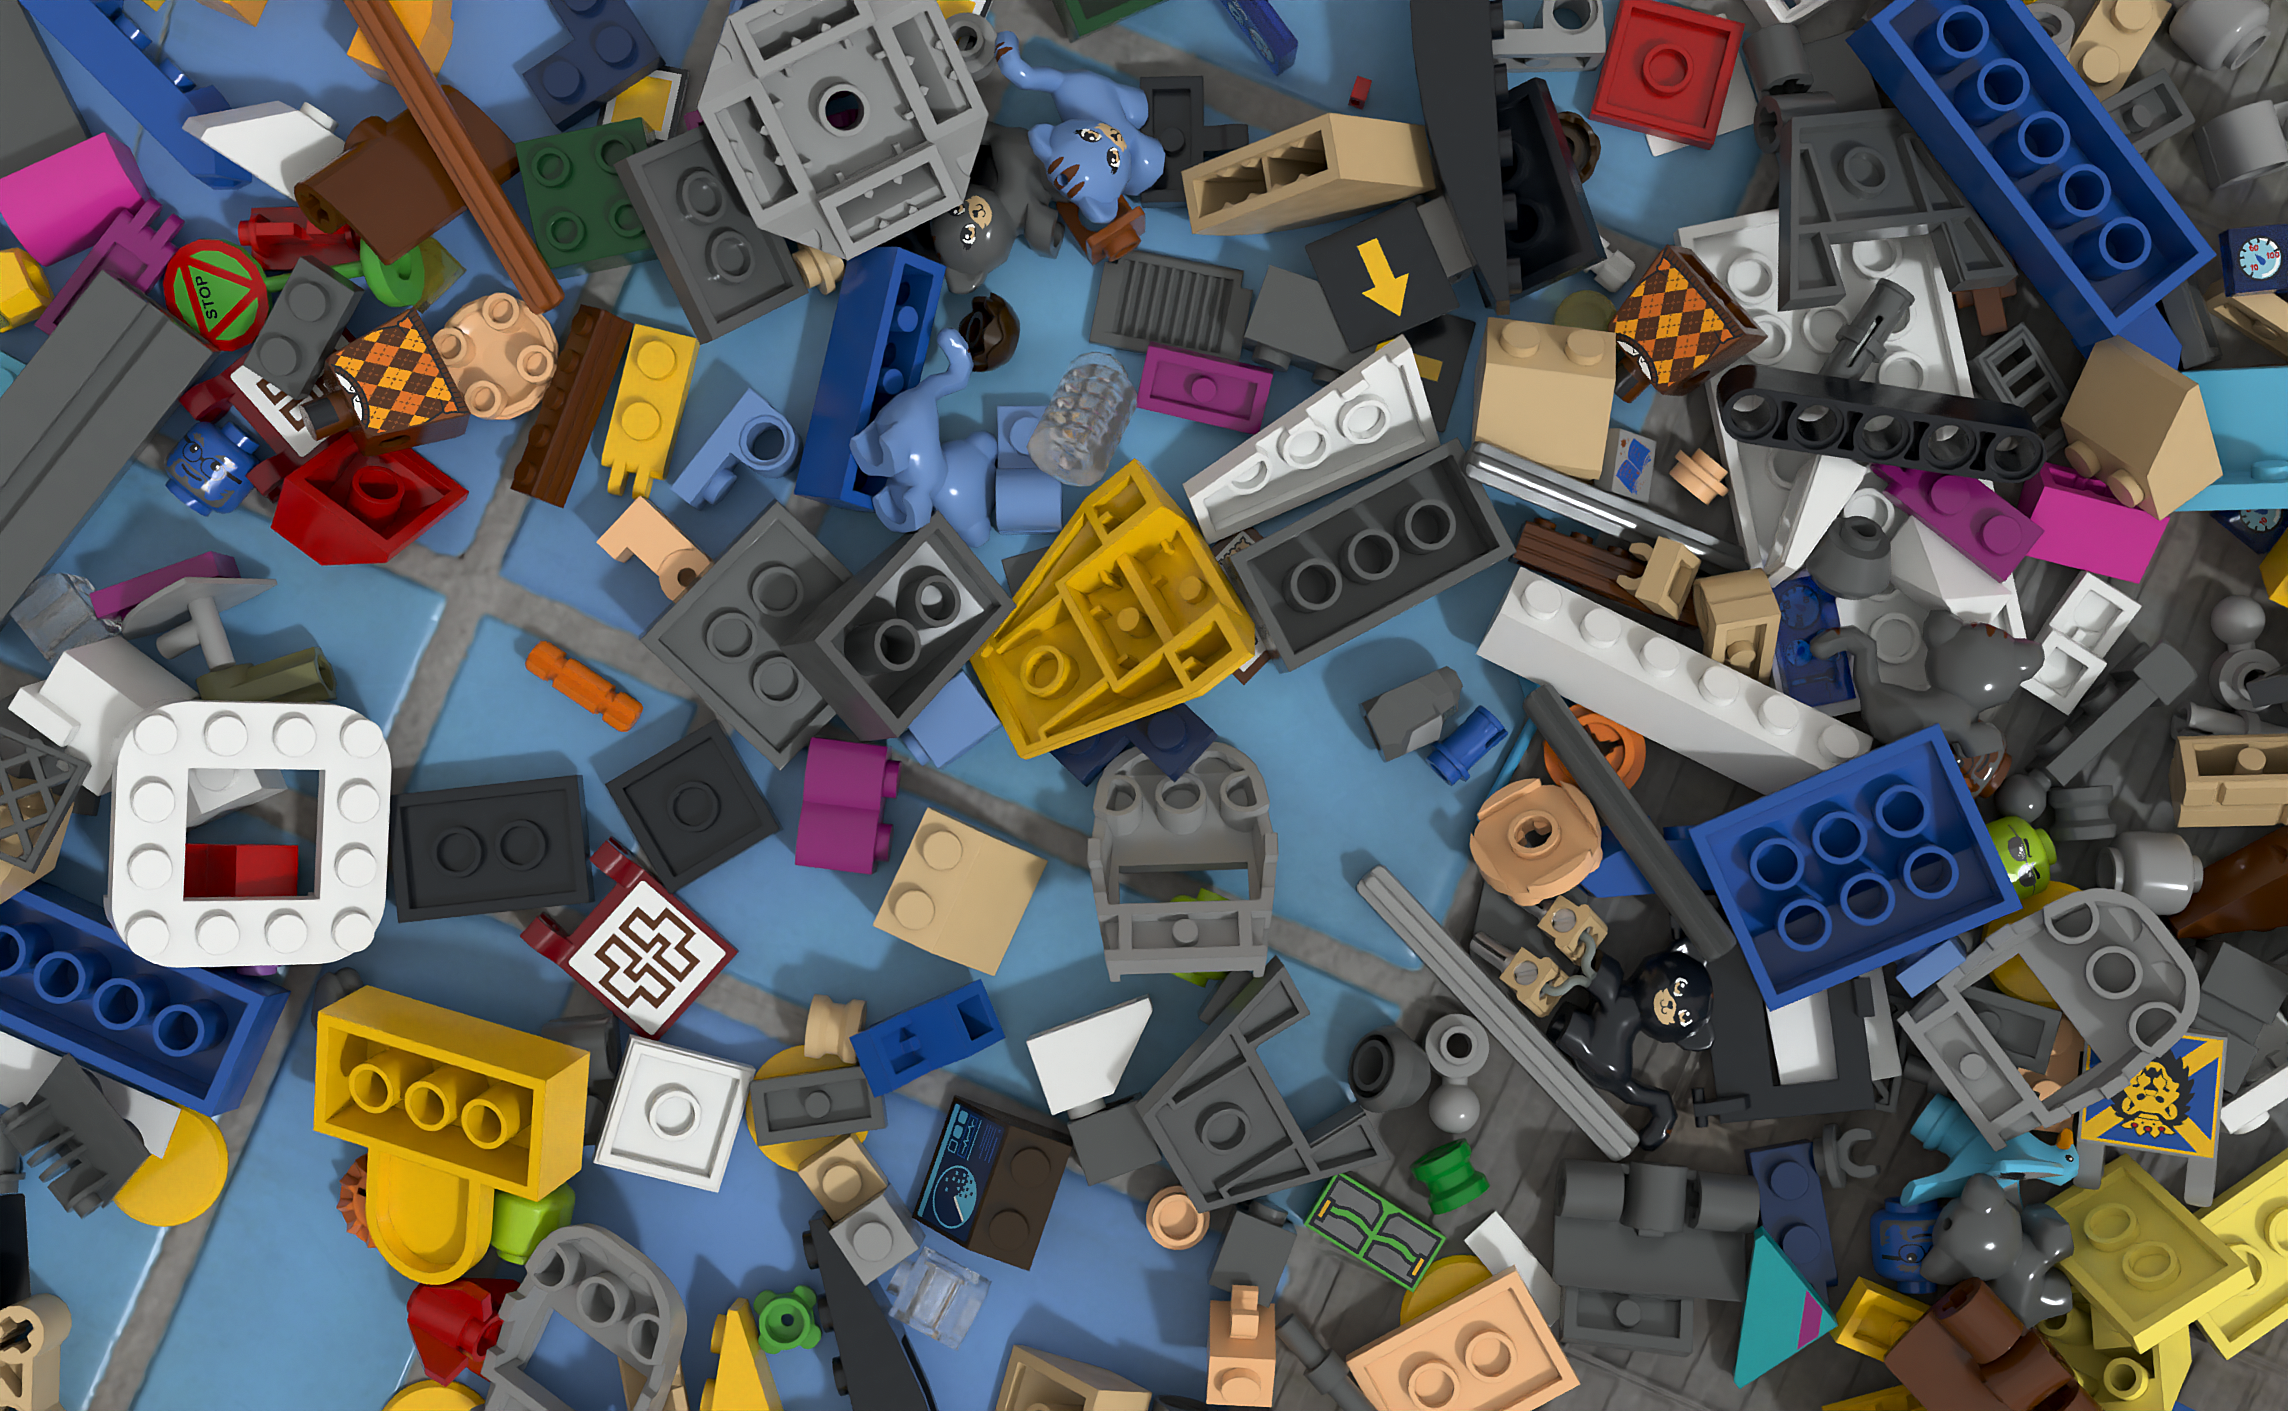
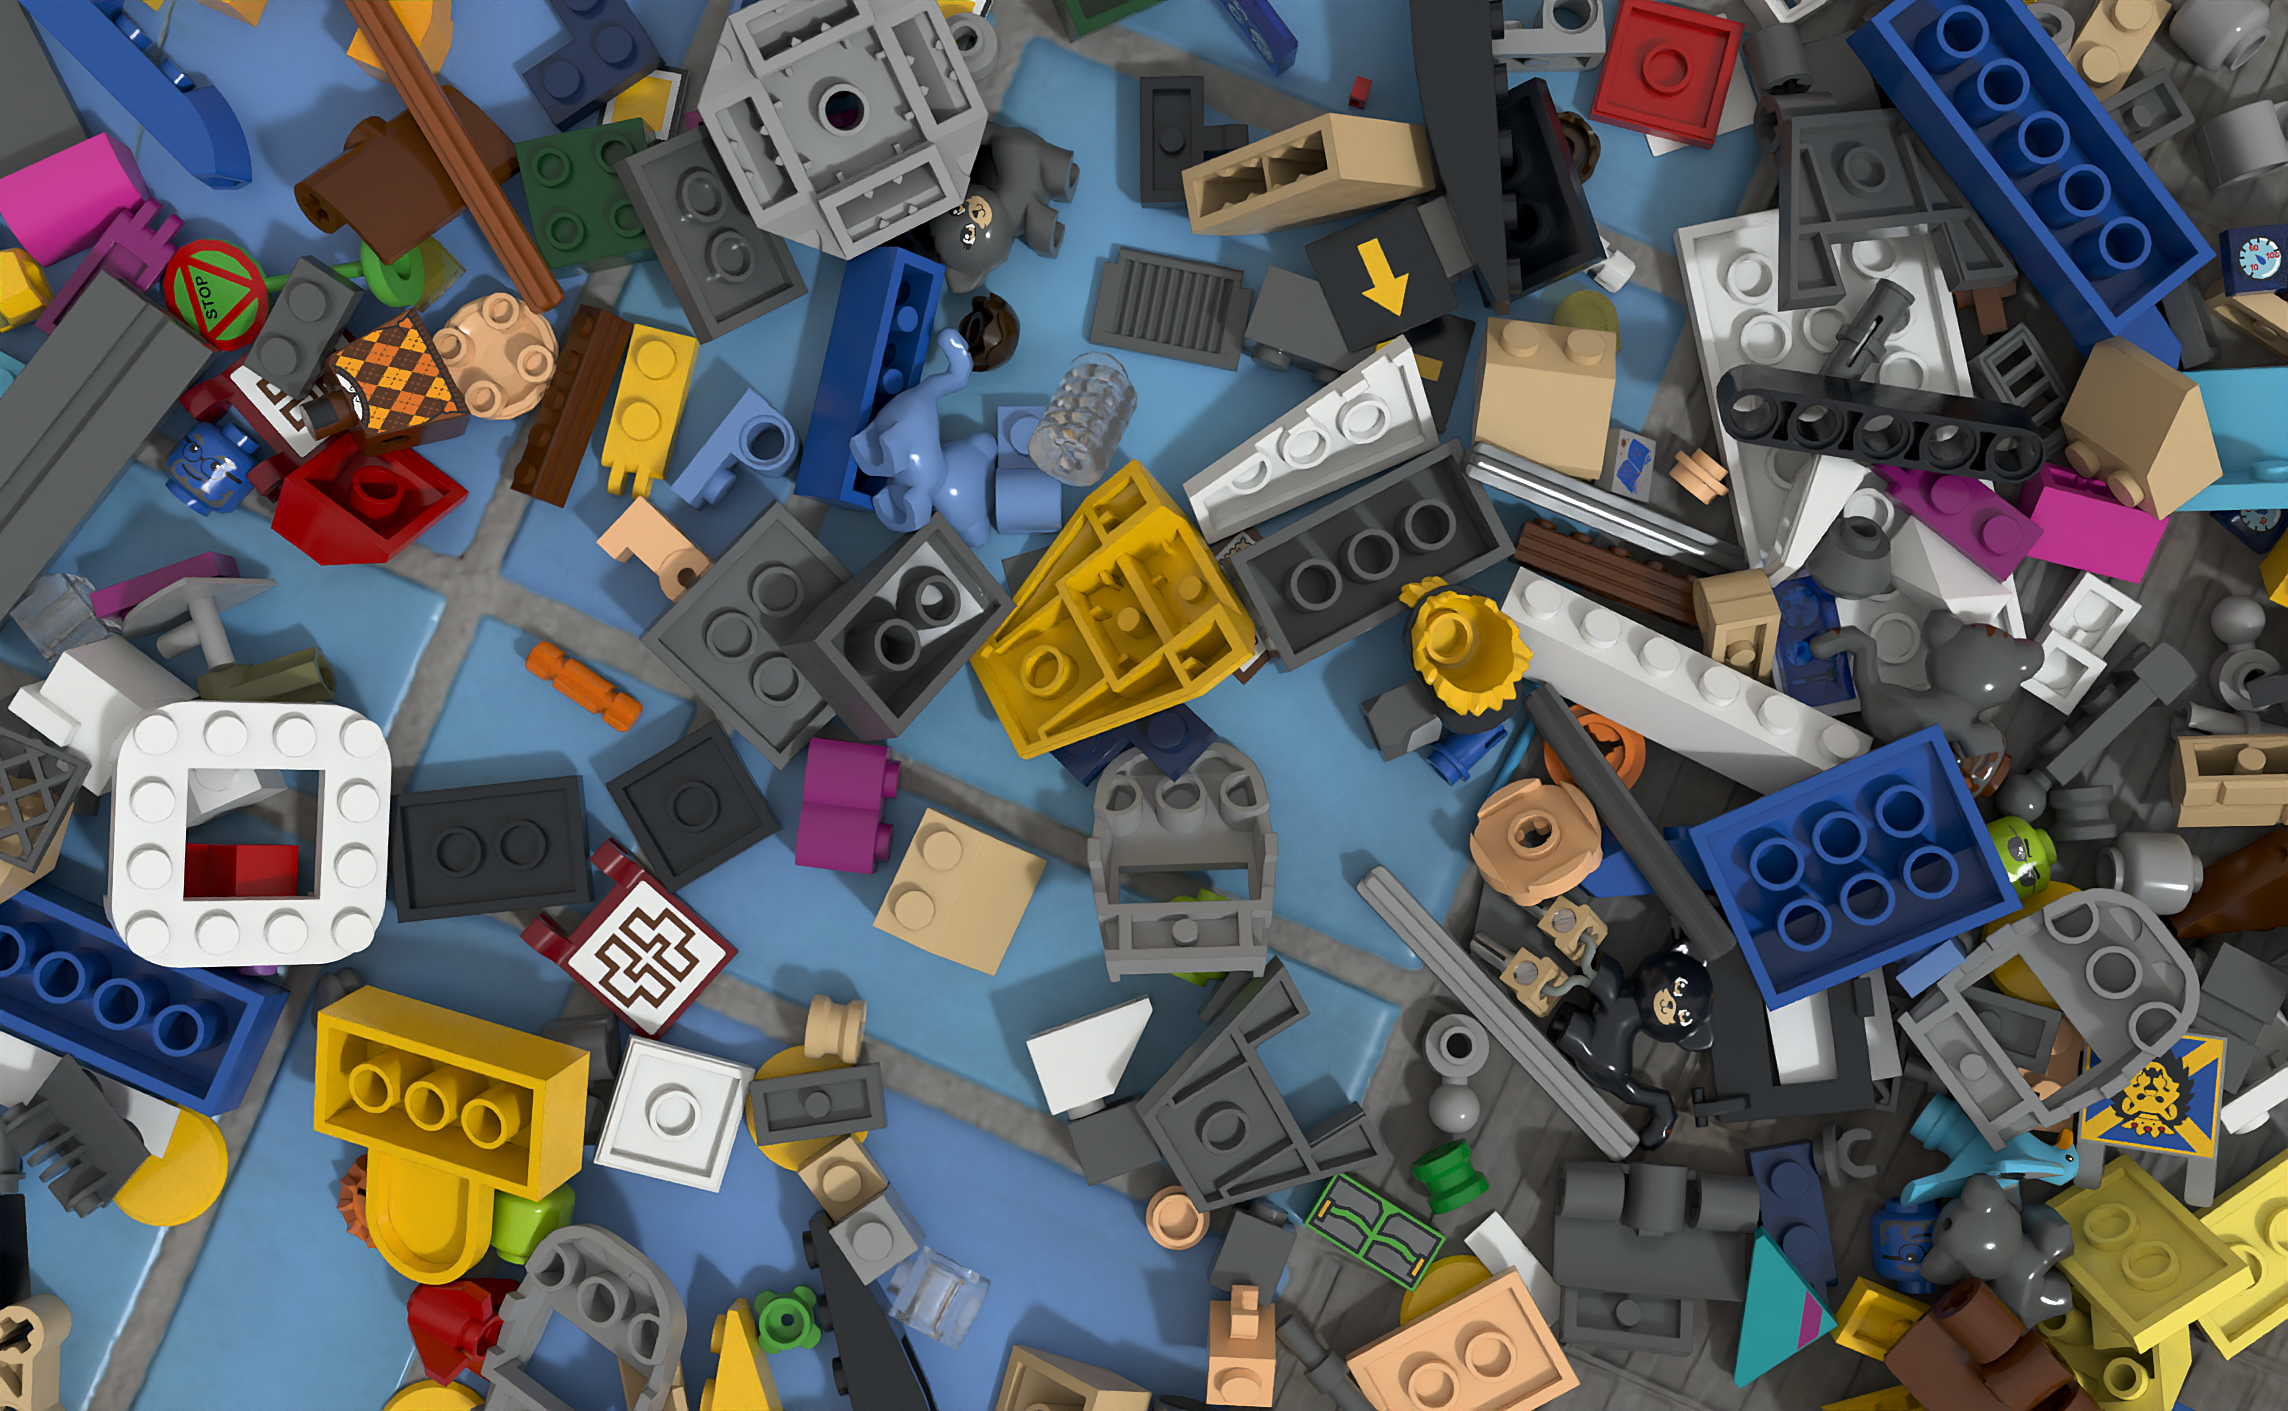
white slope [182,101,345,203] -> none
red hinge [238,207,361,271] -> none
tan plate [792,242,845,295] -> none
blue brick [849,979,1006,1098] -> none
medium blue brick [900,671,1003,769] -> none
slope [912,1095,1073,1271] -> none
medium blue animal [994,31,1165,224] -> none
dark orange bracket [1056,194,1145,266] -> none
magenta plate [1135,341,1274,435] -> none
dark grey cone [1348,1025,1431,1113] -> none
torso [1607,244,1768,403] -> none
tan tile [1616,536,1702,620] -> none
none -> yellow hair [1399,576,1533,736]

